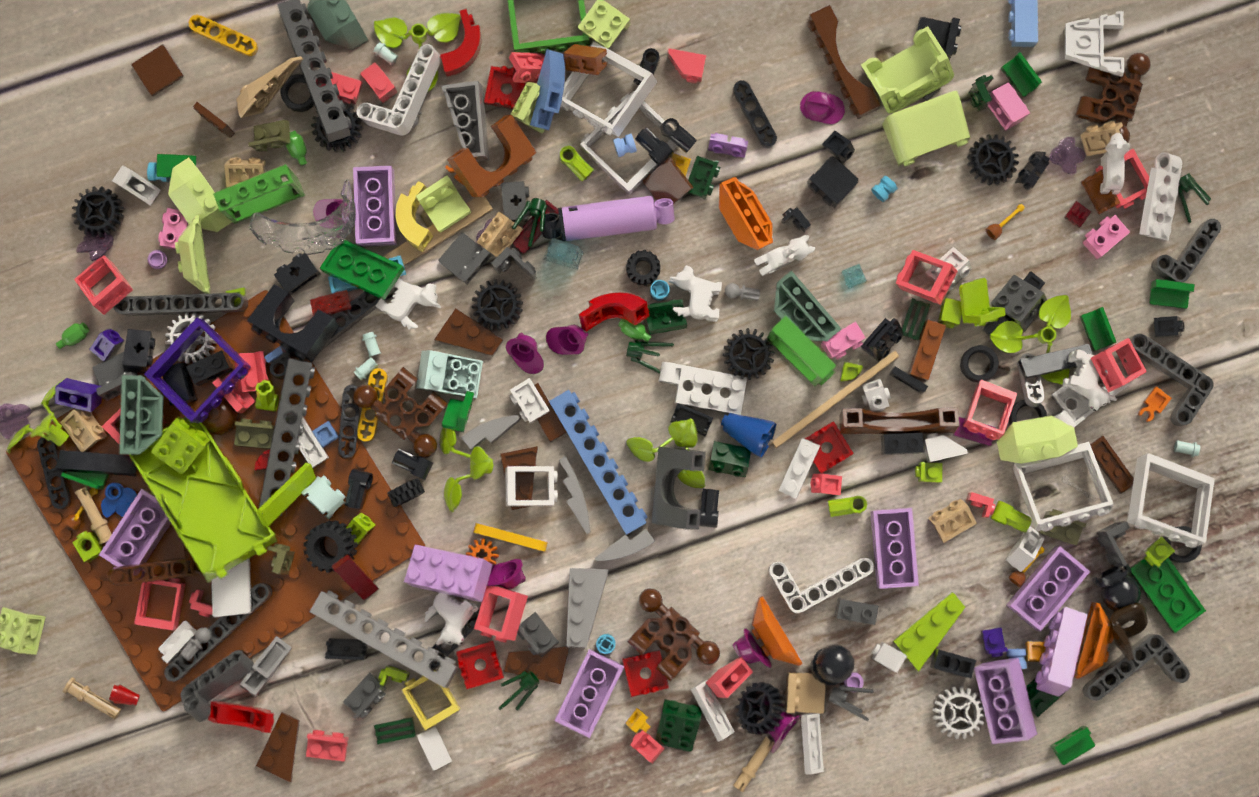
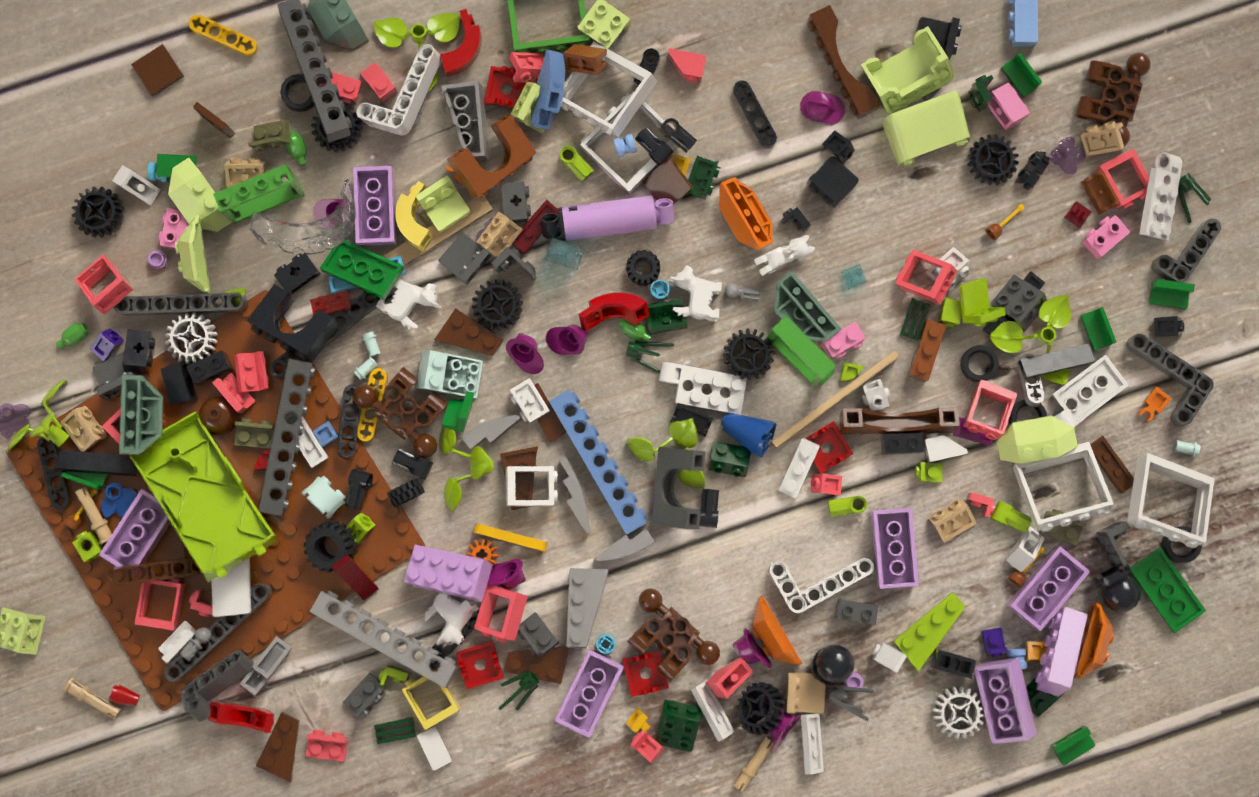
dark purple brick [55,378,102,412] -> none
plate [76,233,114,261] -> none
dark purple window [144,318,251,424] -> none
lime bracket [152,417,210,474] -> none
tan wedge [236,56,303,118] -> none
lime piece [255,380,279,412] -> none
lime tile [257,463,316,527] -> none
medium blue tile [264,346,286,363] -> none
olive bracket [267,543,295,574] -> none
black hinge [325,638,368,660] -> none
light aqua pin [373,42,398,66] -> none
dark green plant [512,198,547,247] -> none
medium lavender hinge [708,133,748,158] -> none
black bracket [860,318,904,362] -> none
medium azure wheel [871,176,898,202] -> none
black tile [889,366,928,394] -> none
white animal [1062,349,1117,411] -> none
white wing [1065,11,1124,76] -> none
dark grey beam [1083,634,1190,701] -> none
coral window [1091,338,1147,392] -> none
white animal [1100,133,1130,194] -> none
dark brown piece [1111,603,1148,661] -> none
lime bracket [1144,536,1175,567] -> none

